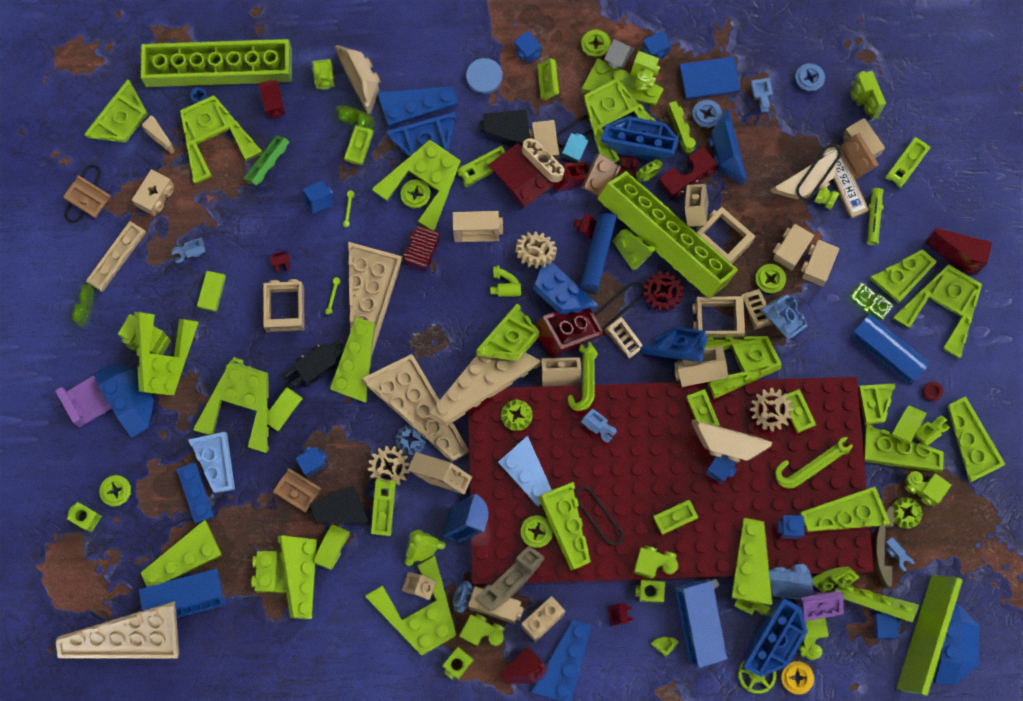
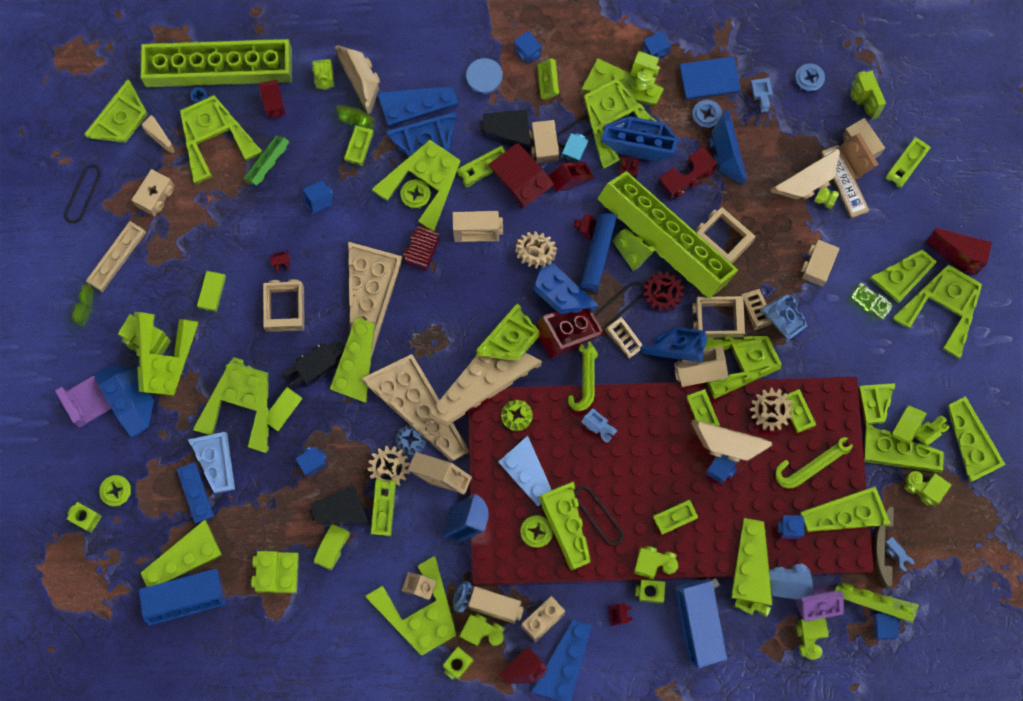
tan wing [56,601,179,658] -> none
medium nougat plate [63,175,111,219] -> none
medium blue plate [171,237,205,263] -> none
medium nougat plate [273,468,322,513] -> none
lime wing [278,535,317,619] -> none
lime hinge [325,277,341,315] -> none
lime hinge [342,190,355,228] -> none
lime rock [405,530,446,566] -> none
dark tan slope [475,546,544,612] -> none
lime plant [490,265,521,297] -> none
tan beam [521,138,564,182] -> none
tan brick [541,357,581,386] -> none
lime gear [581,30,610,58] -> none
medium nougat plate [581,154,621,197] -> none
light grey slope [604,39,635,69] -> none
lime gear [636,160,663,181] -> none
lime tile [651,637,679,657] -> none
lime plate [668,101,696,155] -> none
tan brick [685,184,708,227] -> none
lime wheel [738,660,776,694] -> none
blue wedge [743,598,807,677] -> none
lime gear [756,264,786,294] -> none
tan brick [773,224,814,271] -> none
yellow gear [781,661,814,695] -> none
black piece [796,144,841,200] -> none
lime slope [812,567,859,593] -> none
blue brick [850,314,930,386] -> none
lime pin [867,188,884,245] -> none
lime gear [892,497,923,529] -> none
lime tile [896,575,962,696] -> none
dark red tile [922,382,943,402] -> none
blue wedge [934,604,980,685] -> none

